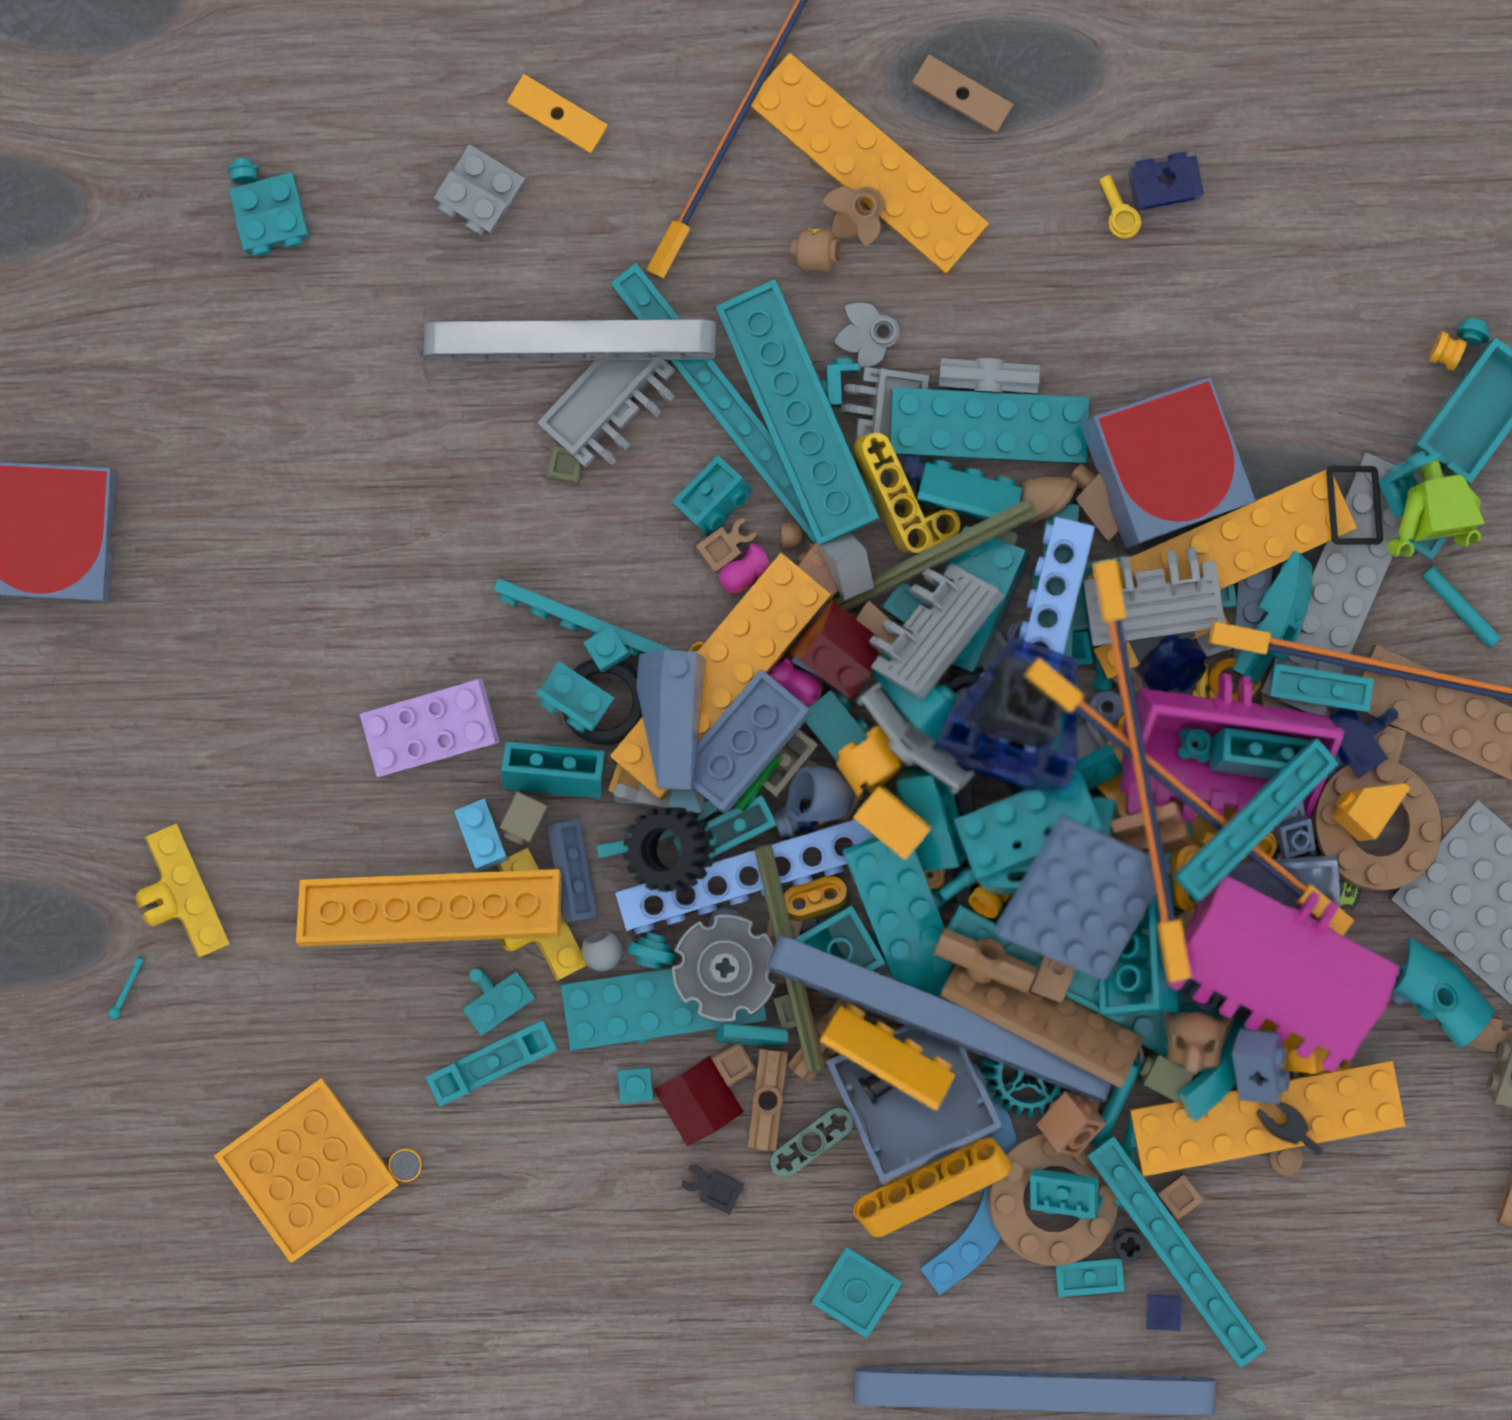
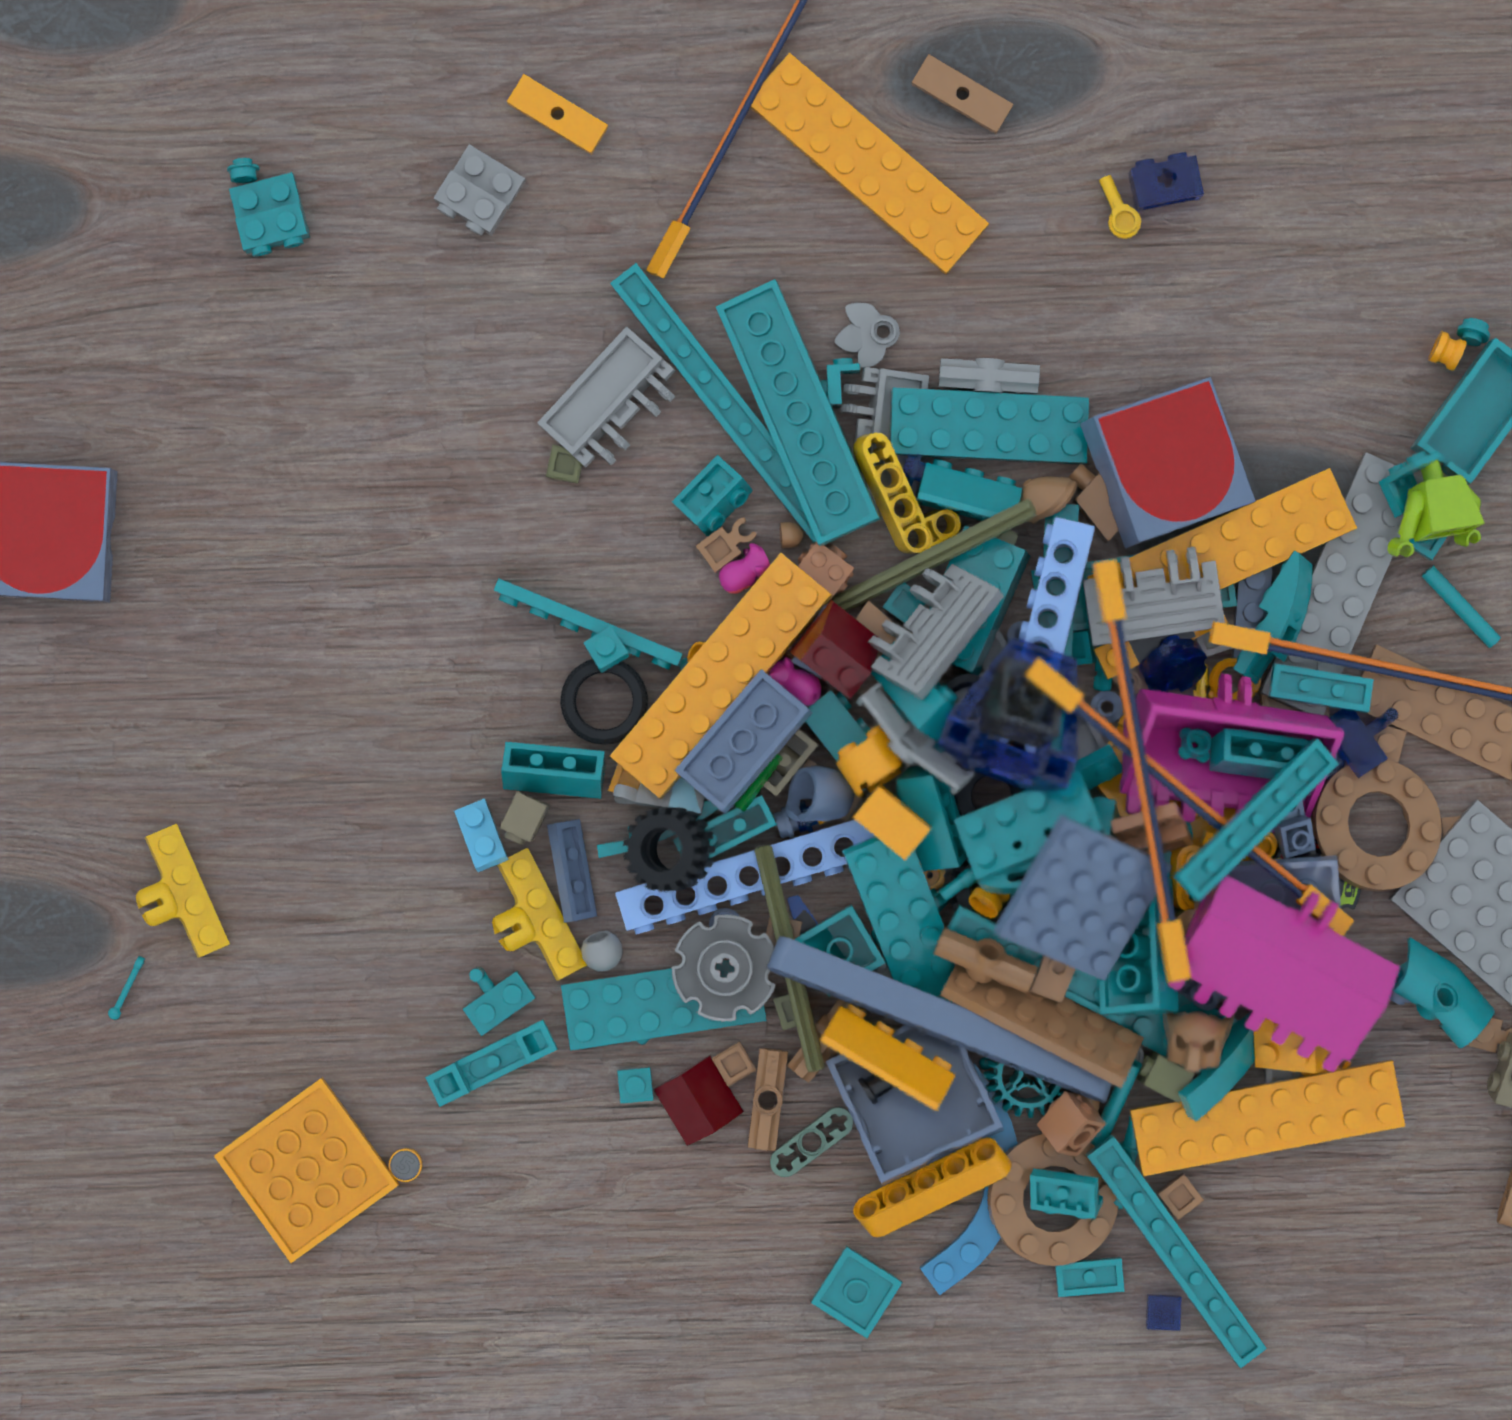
light orange plate [296,869,562,947] -> none
lavender plate [359,679,500,777] -> none
beam [423,319,716,361] -> none
teal bracket [536,661,615,733] -> none
teal plate [627,931,676,970] -> none
sand blue wedge [636,650,706,791] -> none
black plate [681,1165,744,1215] -> none
teal tile [715,1023,788,1048] -> none
light orange plate [784,876,847,921] -> none
medium nougat head [791,228,841,272] -> none
light grey slope [816,533,874,602] -> none
medium nougat plate [823,186,884,246] -> none
sand blue beam [854,1368,1216,1415] -> none
black bush [1112,1228,1145,1262] -> none
sand blue brick [1232,1029,1290,1104] -> none
black hand [1256,1102,1323,1156] -> none
medium nougat plate [1269,1147,1303,1175] -> none
black piece [1326,466,1383,545] -> none
light orange slope [1331,783,1411,841] -> none

